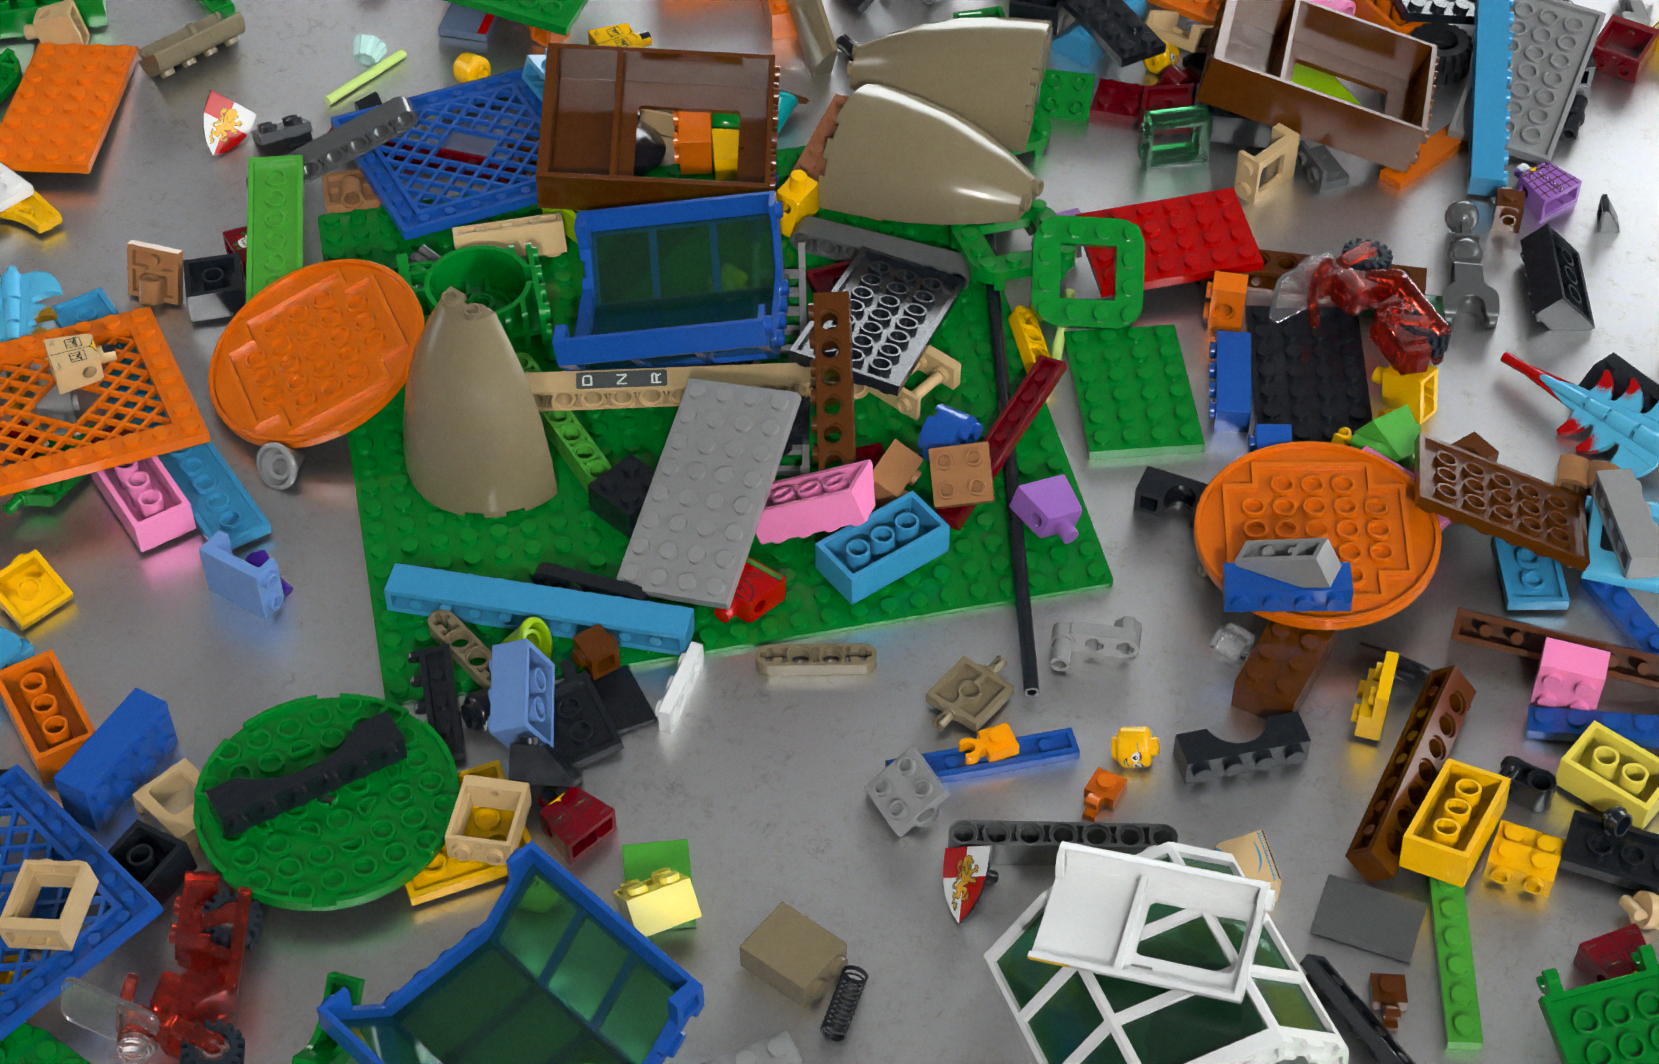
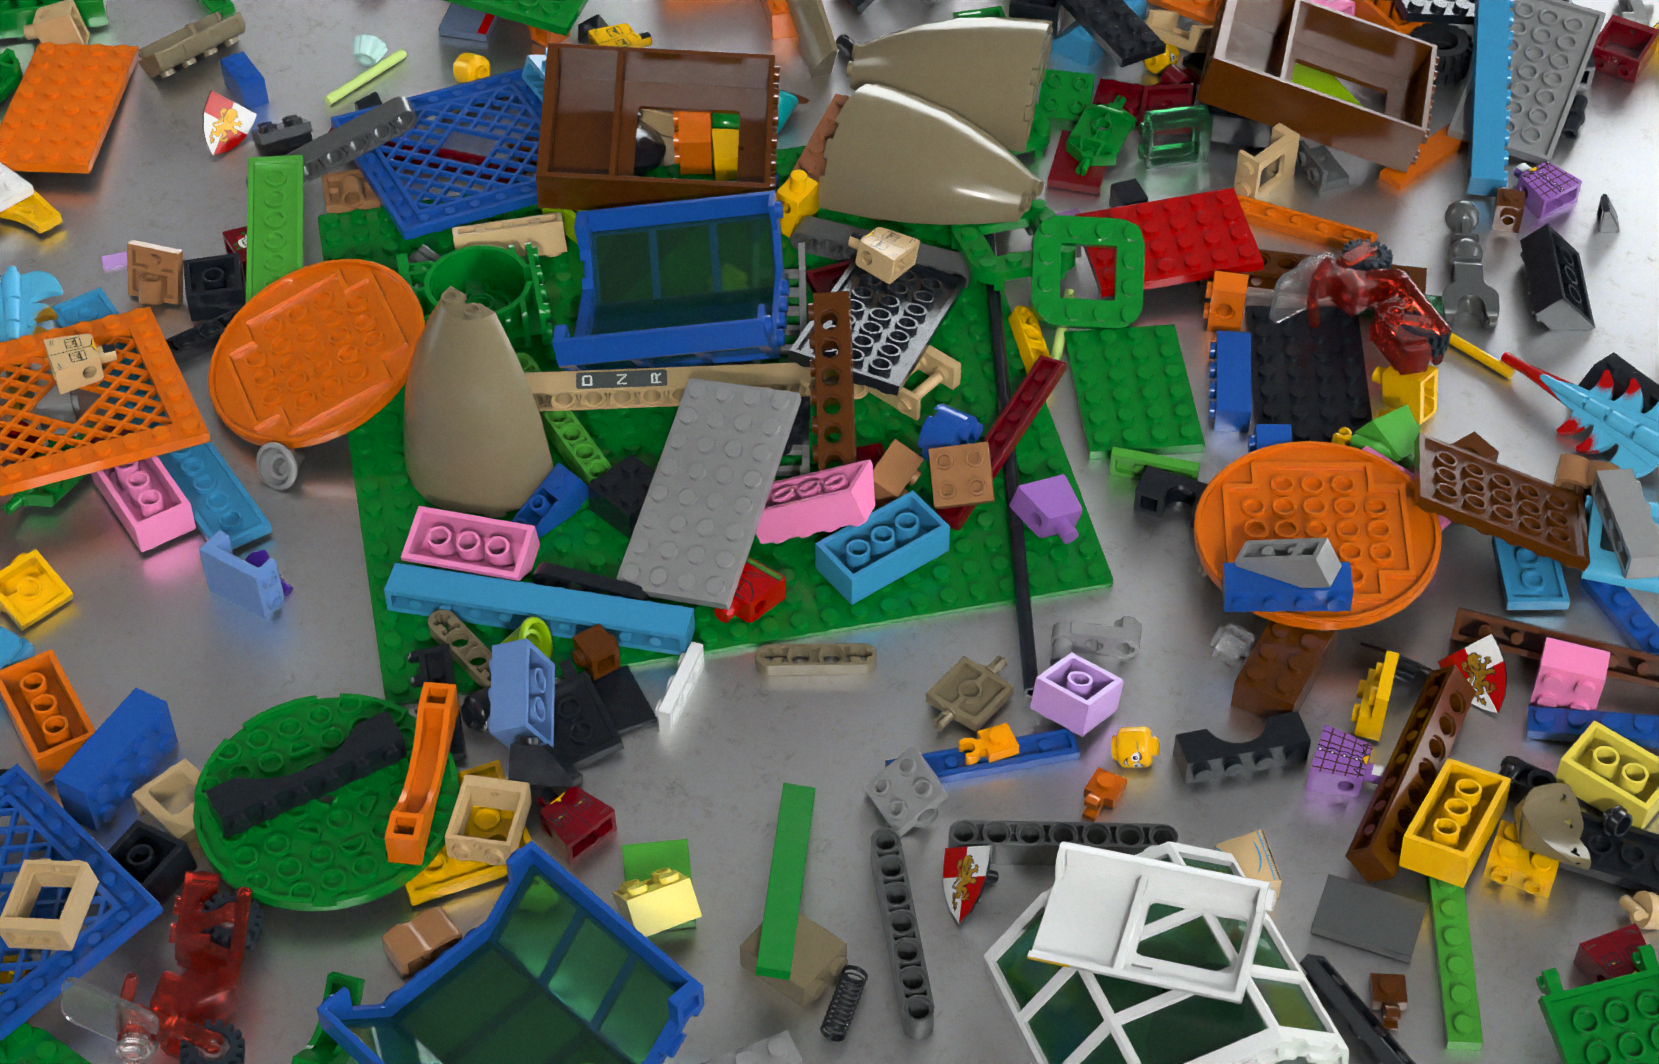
none -> lavender window [101,251,127,270]
none -> black beam [166,309,240,365]
none -> blue brick [220,51,269,110]
none -> medium nougat brick [382,906,462,979]
none -> orange arch [385,682,459,865]
none -> bright pink slope [401,506,540,581]
none -> blue slope [511,462,589,539]
none -> black slope [578,14,608,43]
none -> green tile [755,783,816,980]
none -> tan torso [848,227,920,284]
none -> dark grey beam [871,828,934,1040]
none -> lavender brick [1030,652,1124,737]
none -> dark red tile [1047,130,1107,195]
none -> green plate [1066,95,1136,176]
none -> black brick [1109,178,1148,208]
none -> bright green plate [1109,446,1200,481]
none -> orange tile [1236,194,1378,250]
none -> medium lavender torso [1306,725,1386,798]
none -> shield [1437,634,1507,713]
none -> yellow bar [1449,332,1515,379]
none -> dark tan piece [1514,783,1591,870]

